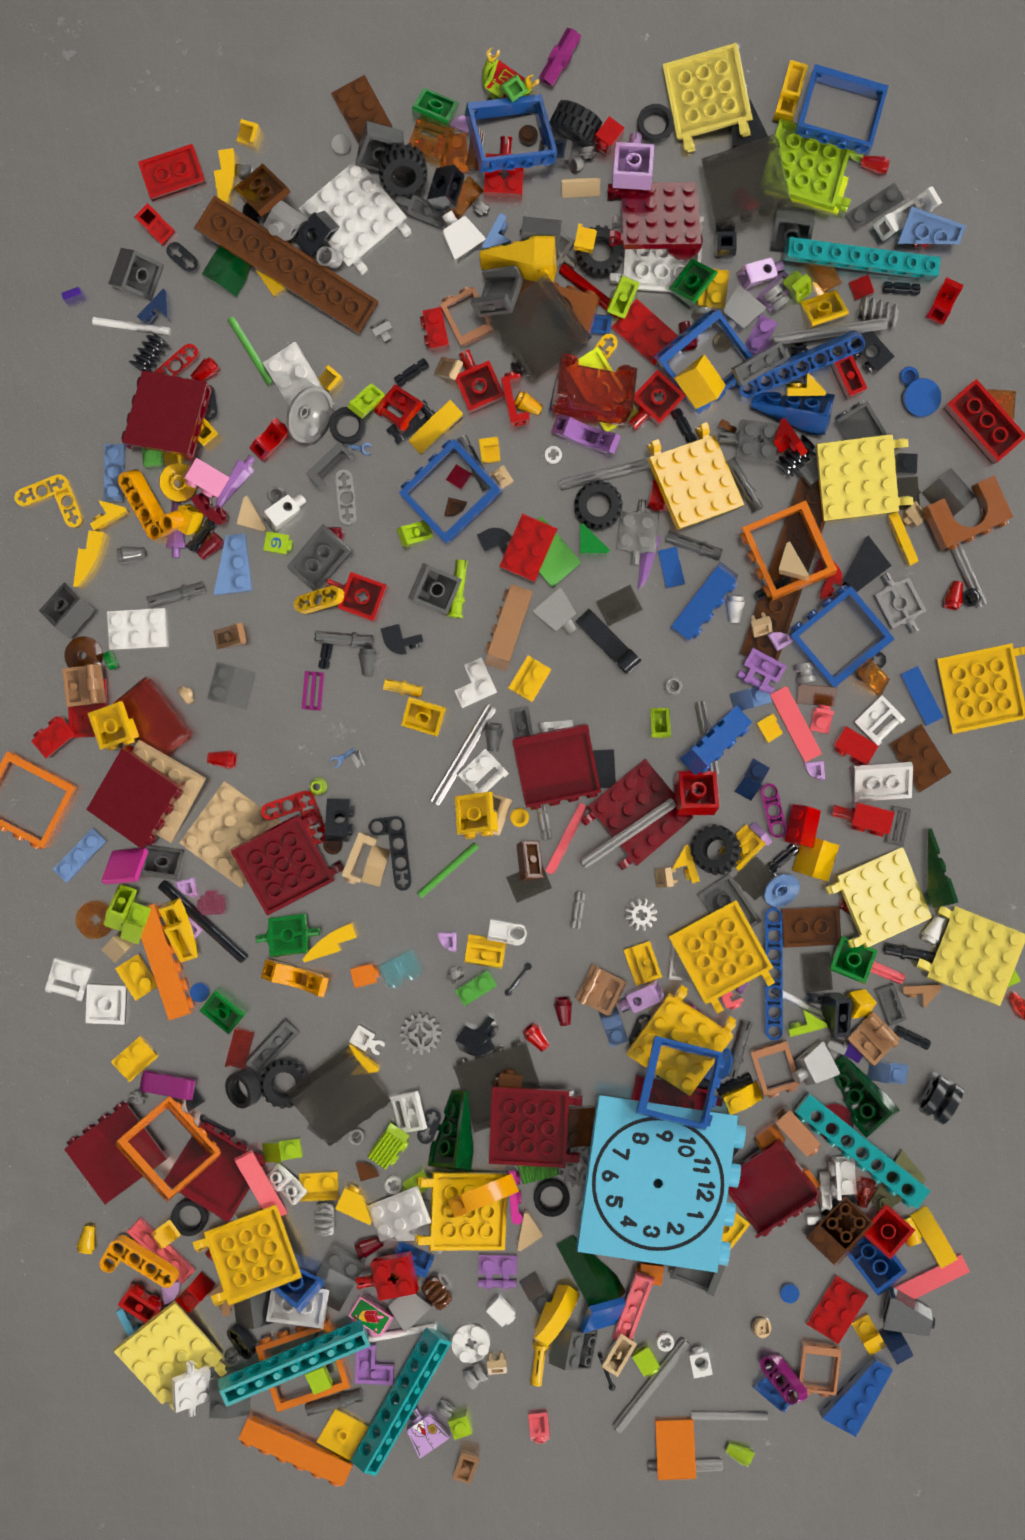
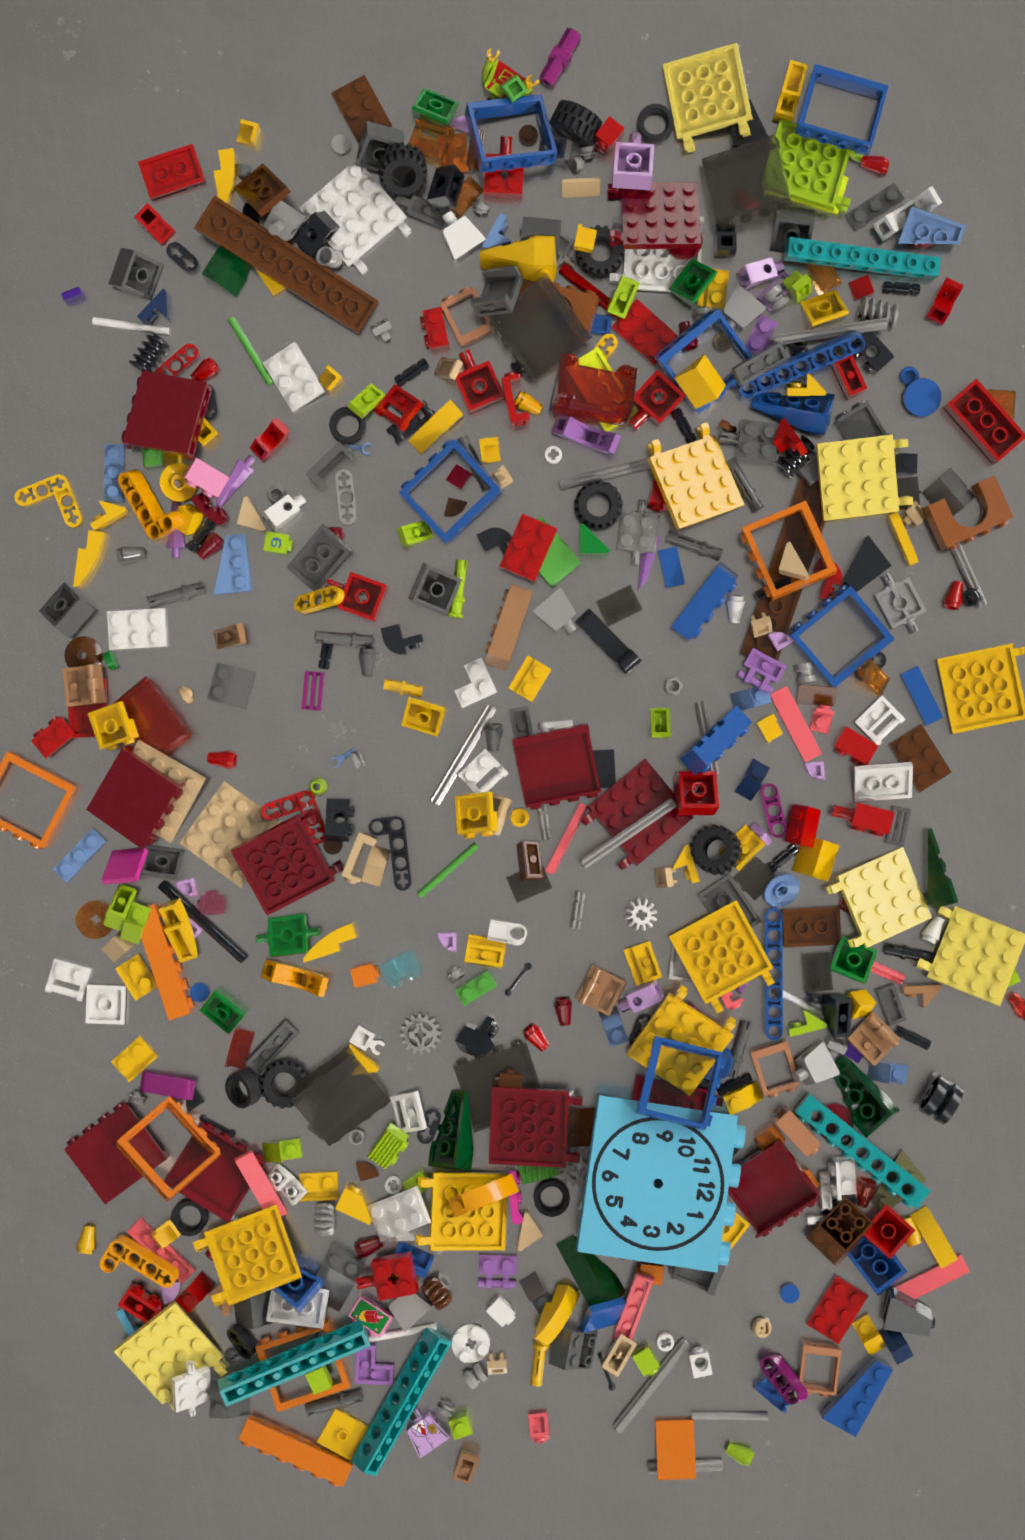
light grey dish [286,386,333,443] -> none

